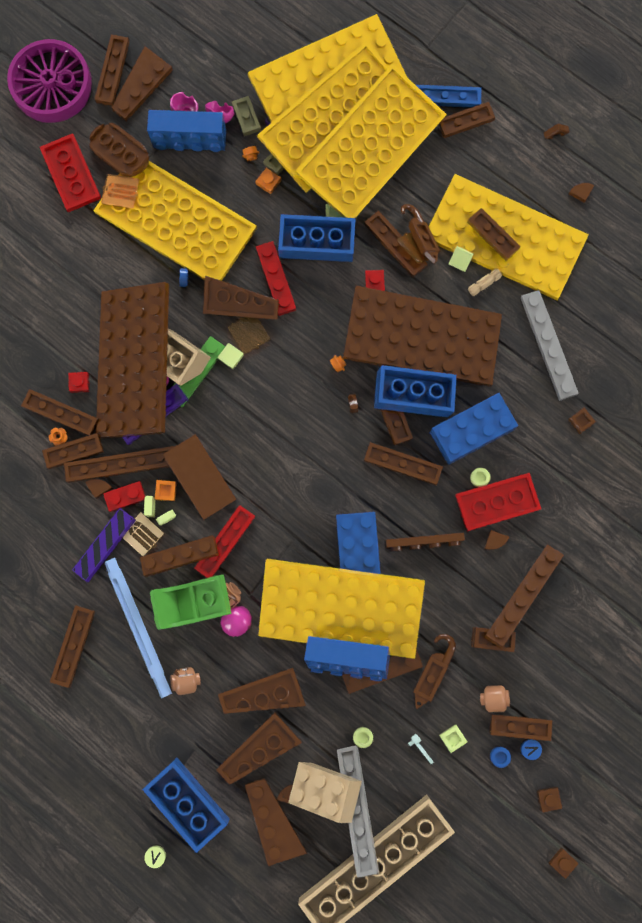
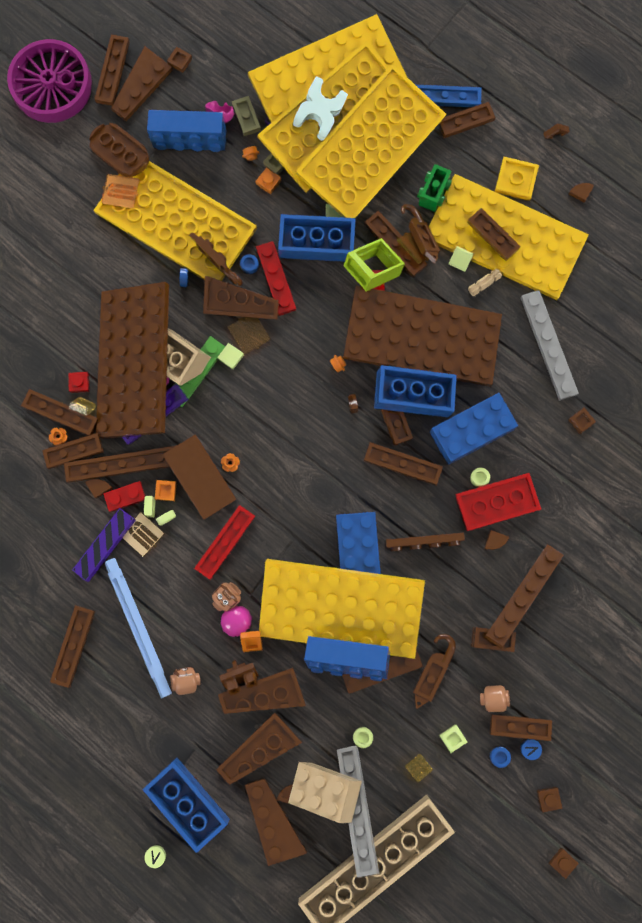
red plate [39,133,102,213] -> none
reddish brown plate [140,535,219,577] -> none
bright green bracket [150,575,232,630] -> none
dark pink hair [170,92,198,111] -> none
light aqua piece [408,734,434,764] -> none
none -> clear yellow tile [69,397,96,416]
none -> reddish brown plate [167,47,192,73]
none -> reddish brown plate [189,232,243,286]
none -> reddish brown hips [219,660,259,696]
none -> orange plate [221,453,240,472]
none -> blue tile [240,254,259,274]
none -> orange plate [240,631,262,652]
none -> light aqua piece [293,76,348,141]
none -> lime window [343,238,405,291]
none -> clear yellow tile [405,753,433,782]
none -> green brick [417,164,452,212]
none -> yellow tile [495,157,539,201]

